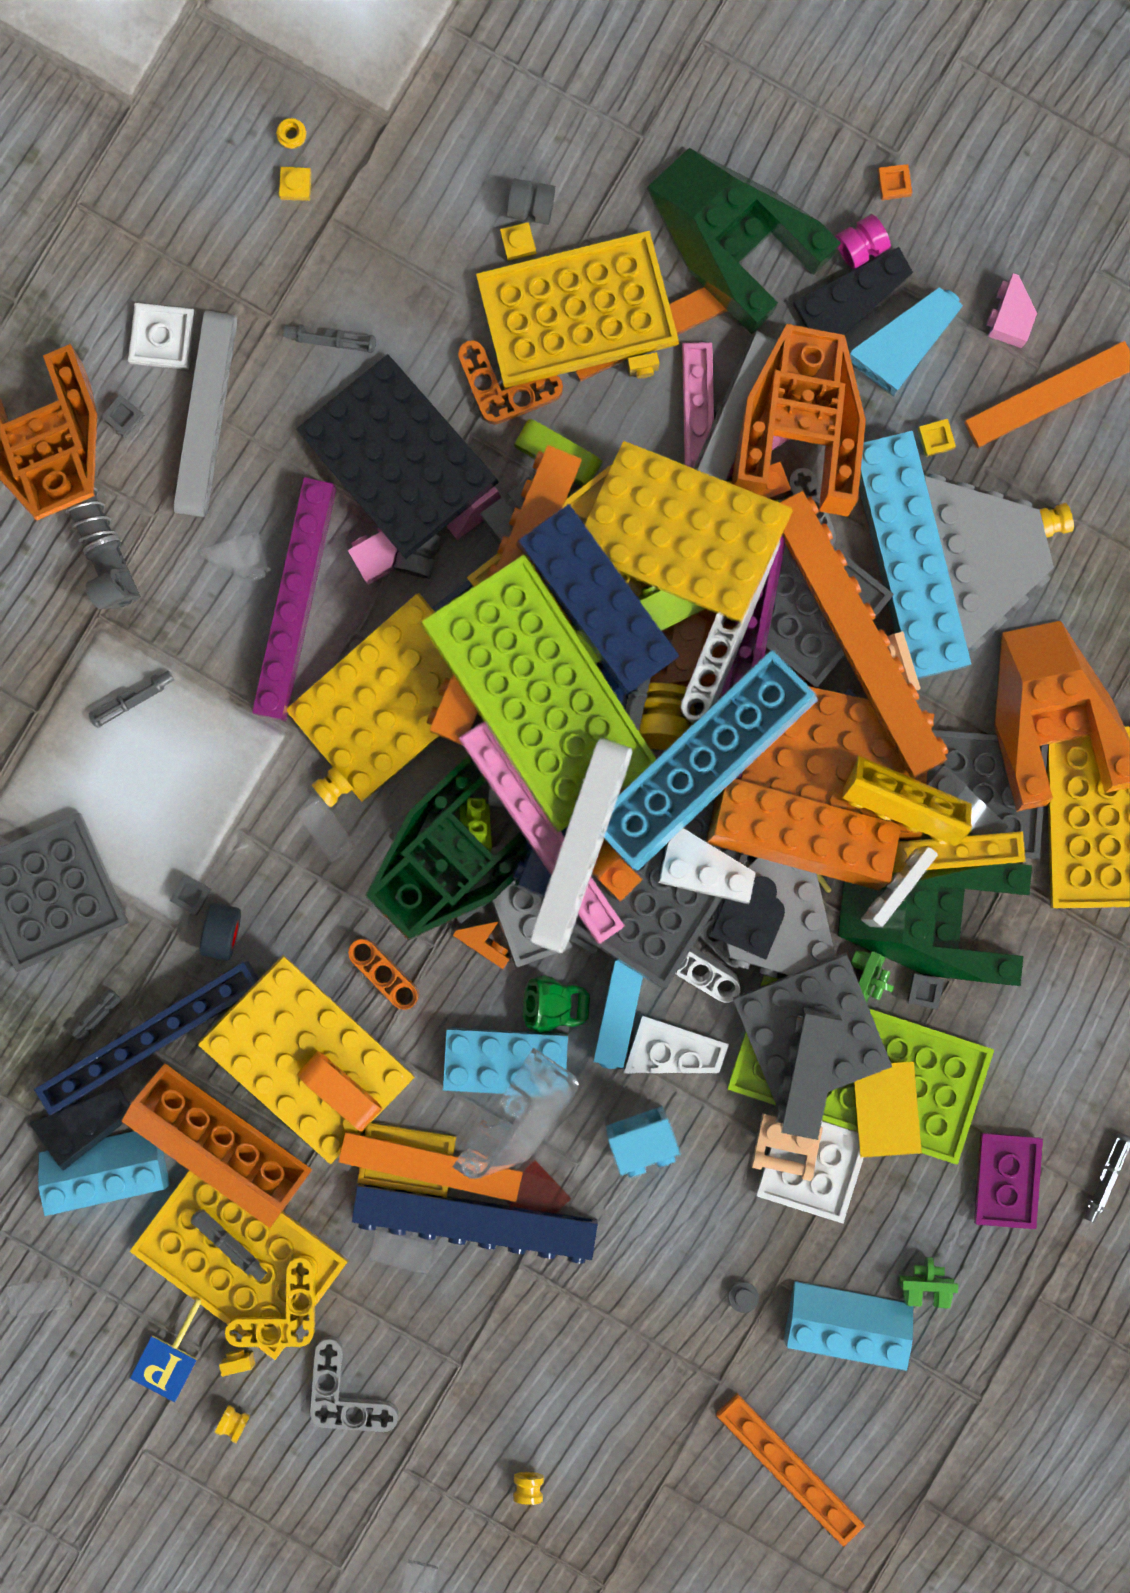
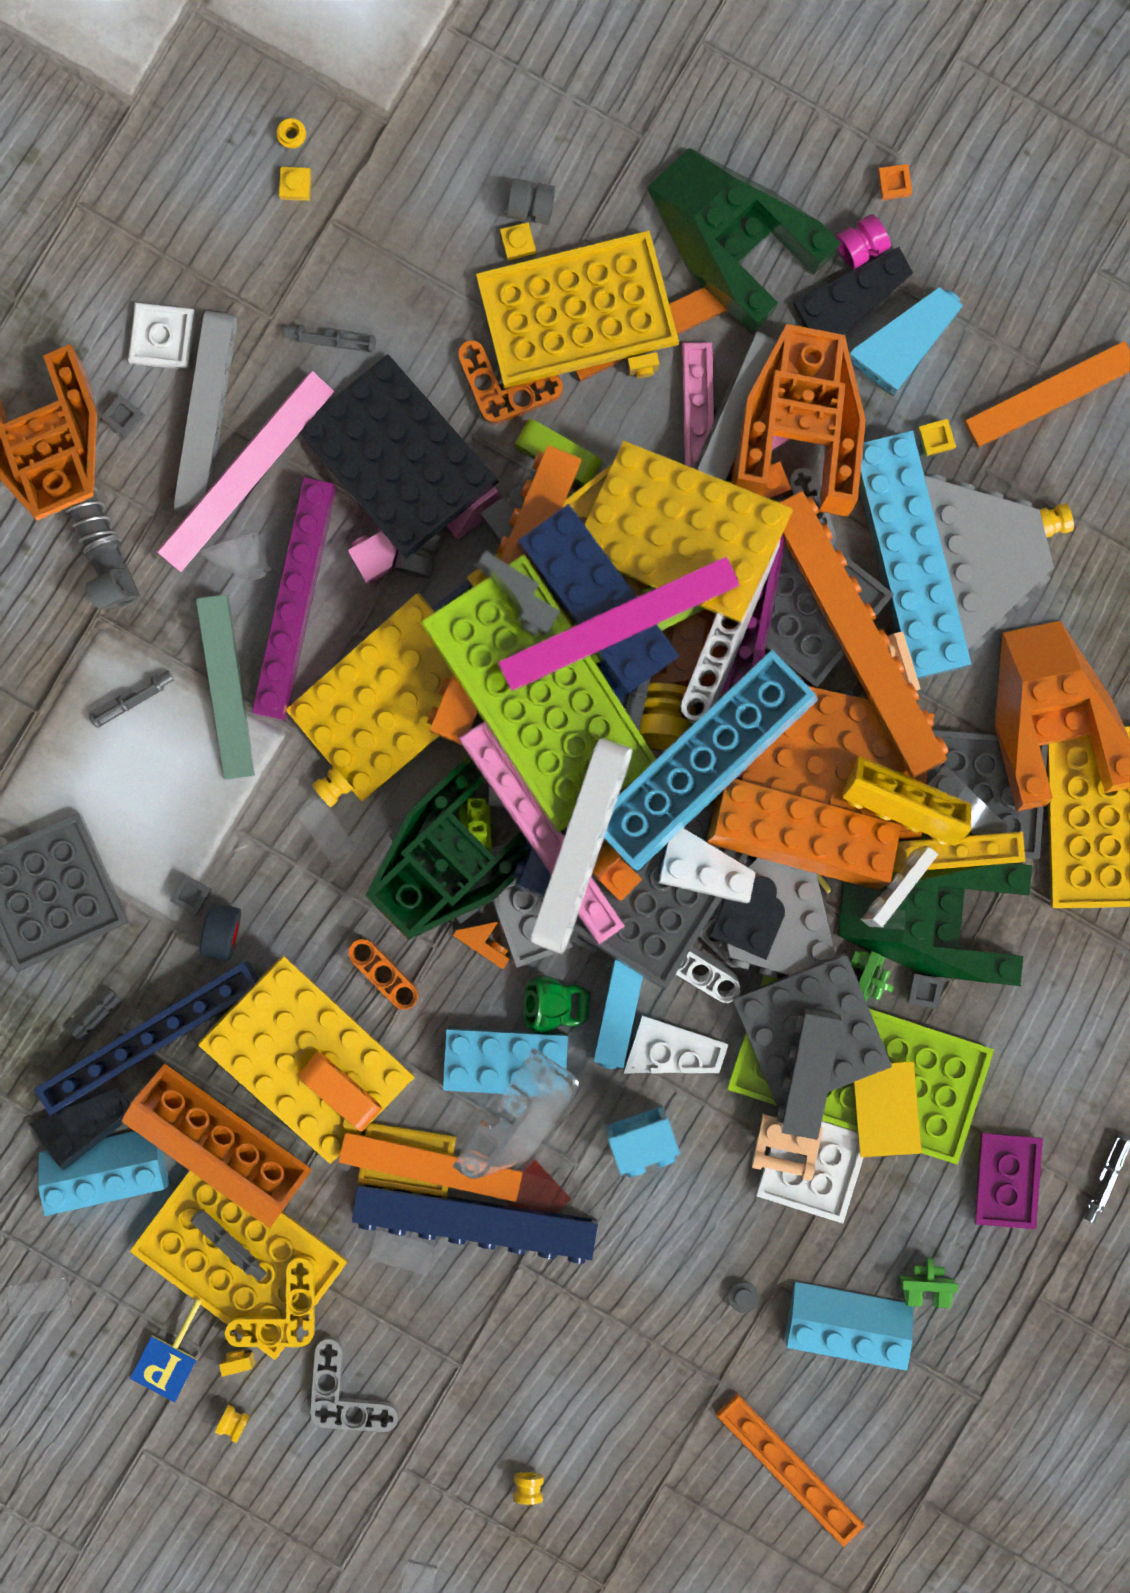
bright pink slope [986,273,1037,348] -> none
none -> bright pink tile [156,371,334,572]
none -> sand green slope [196,595,255,780]
none -> dark grey slope [473,551,560,636]
none -> dark pink tile [498,556,740,692]

